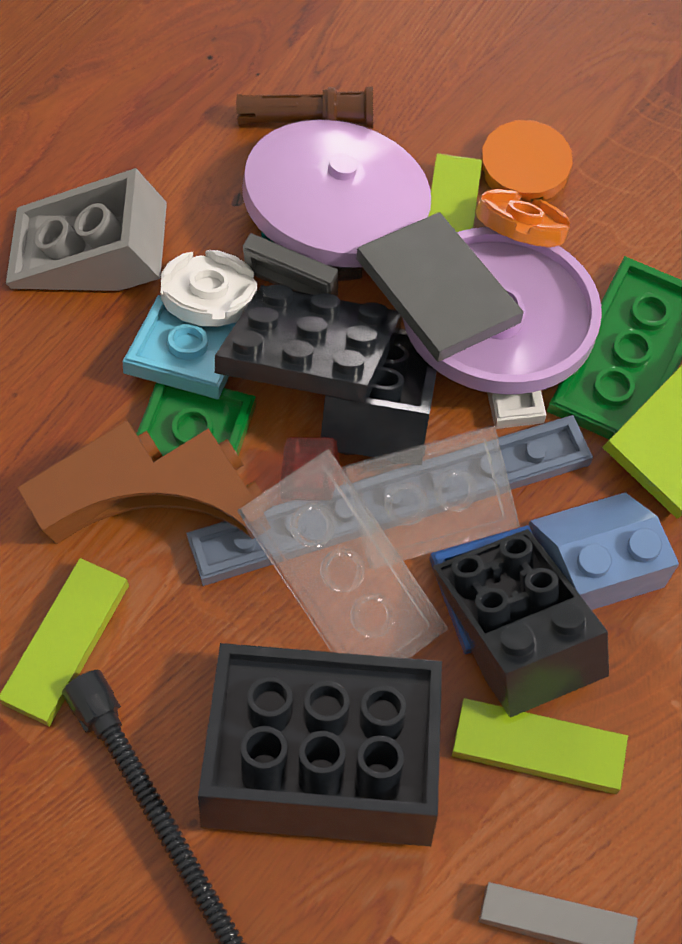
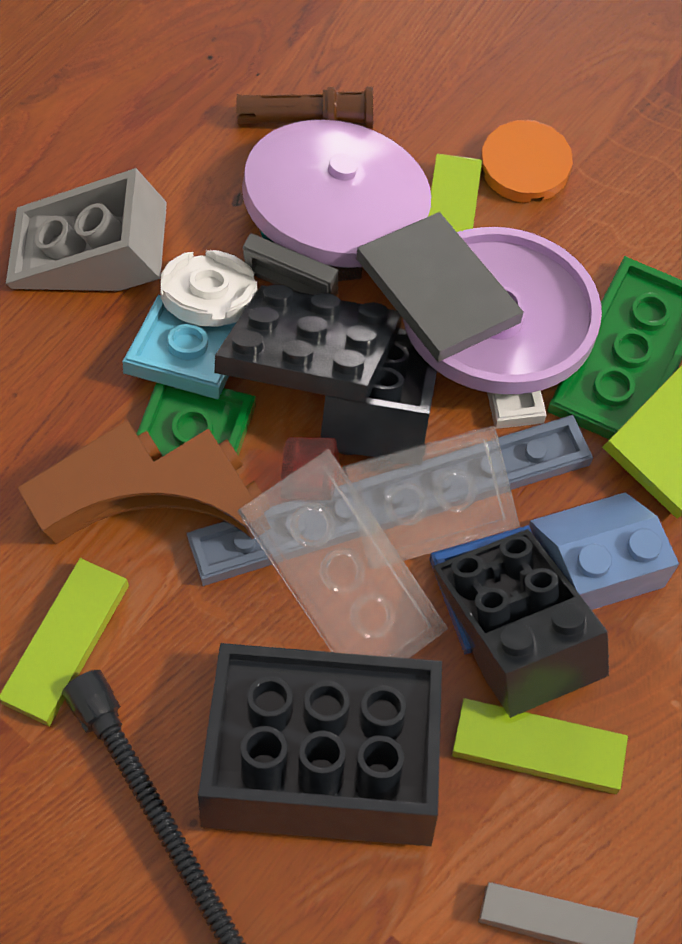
orange tile [475,189,570,247] -> none

